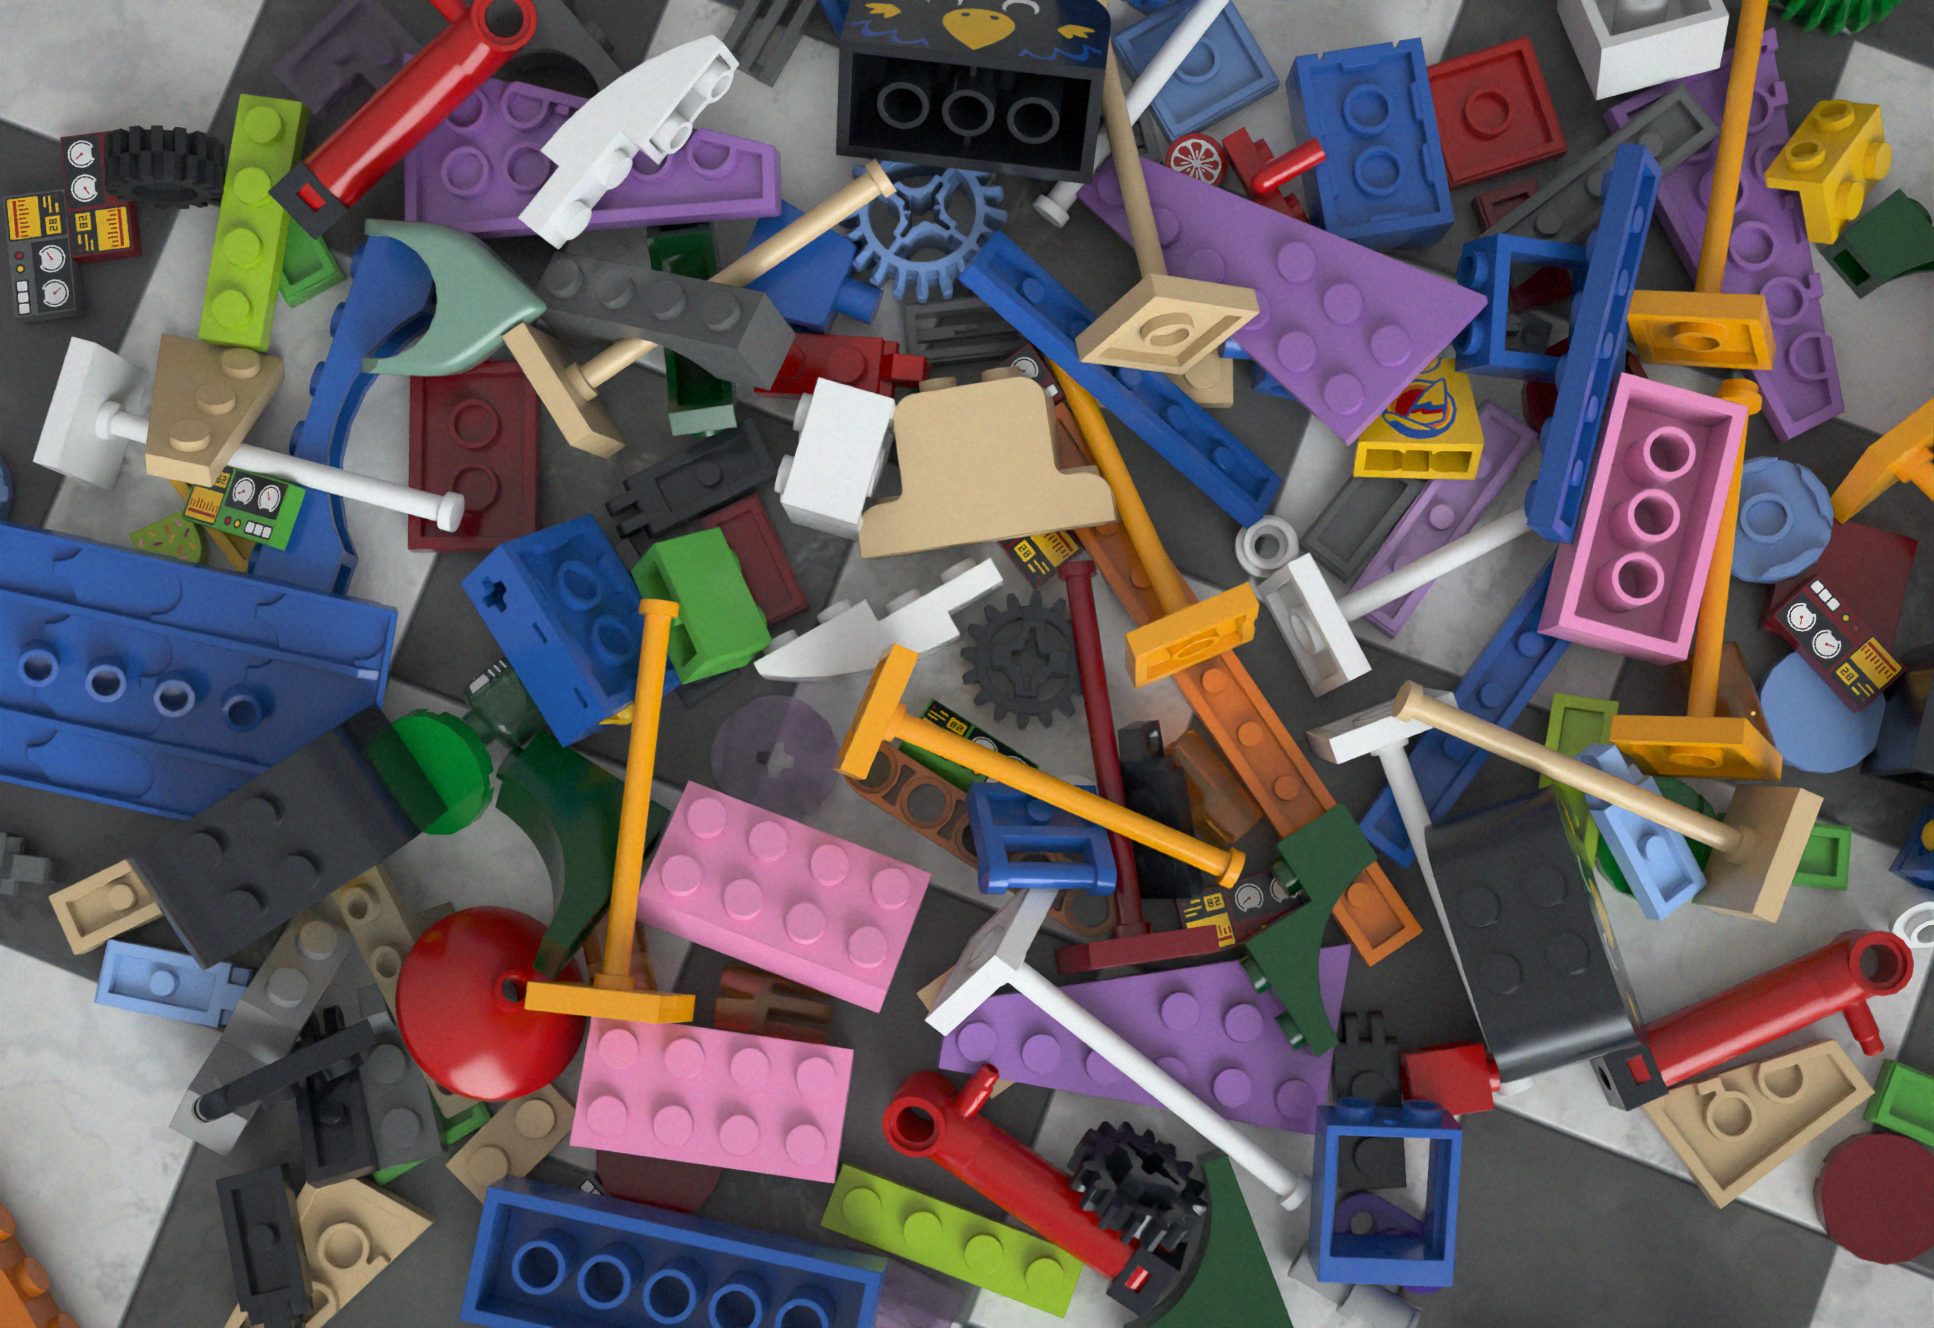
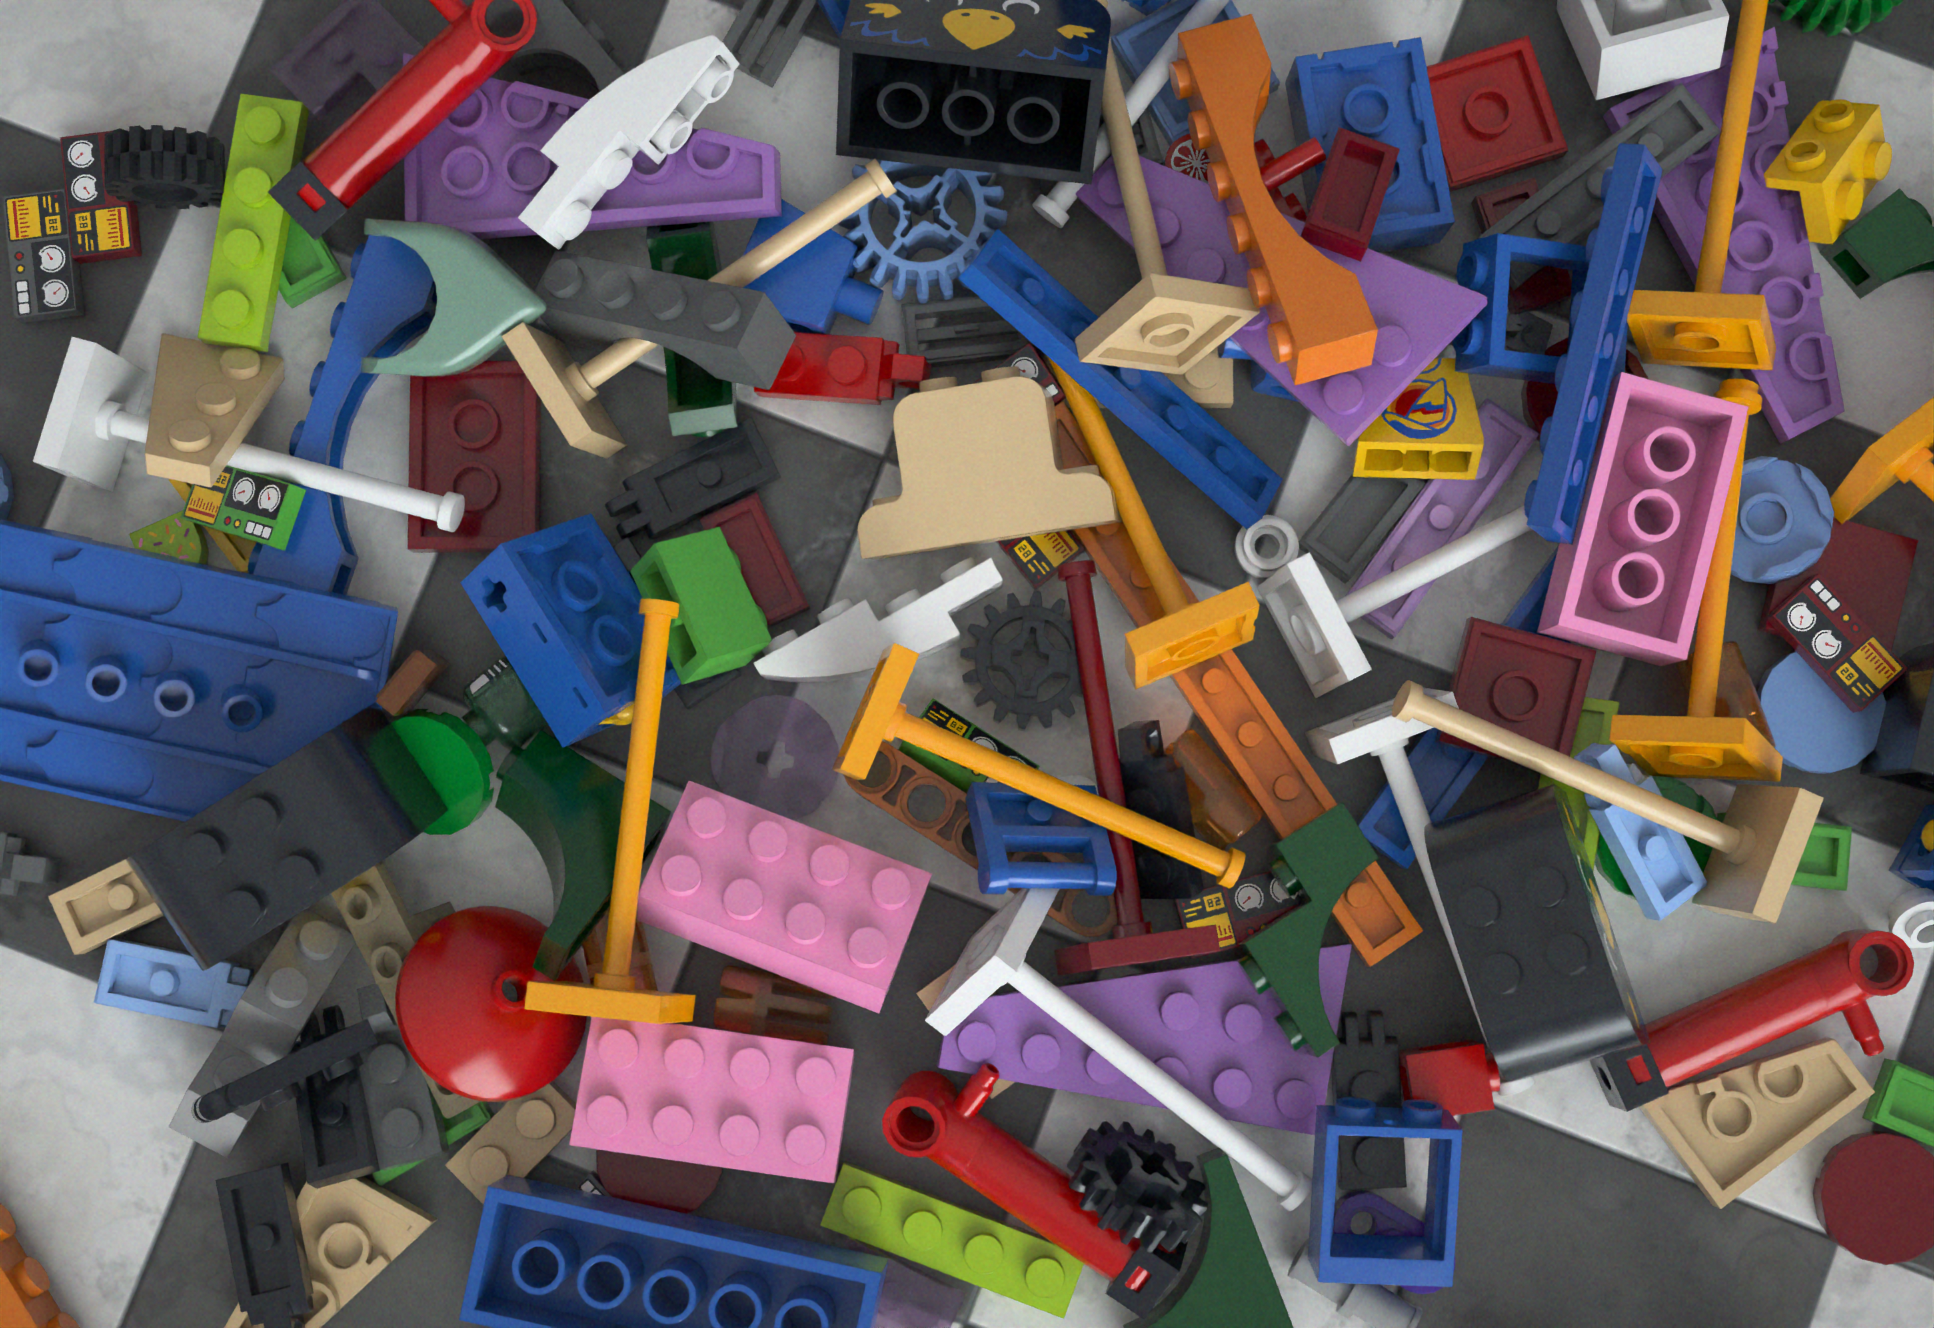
white brick [775,377,896,542] -> none
none -> reddish brown tile [375,650,450,716]
none -> orange arch [1169,14,1378,385]
none -> dark red tile [1300,127,1400,262]
none -> dark red tile [1435,617,1596,767]

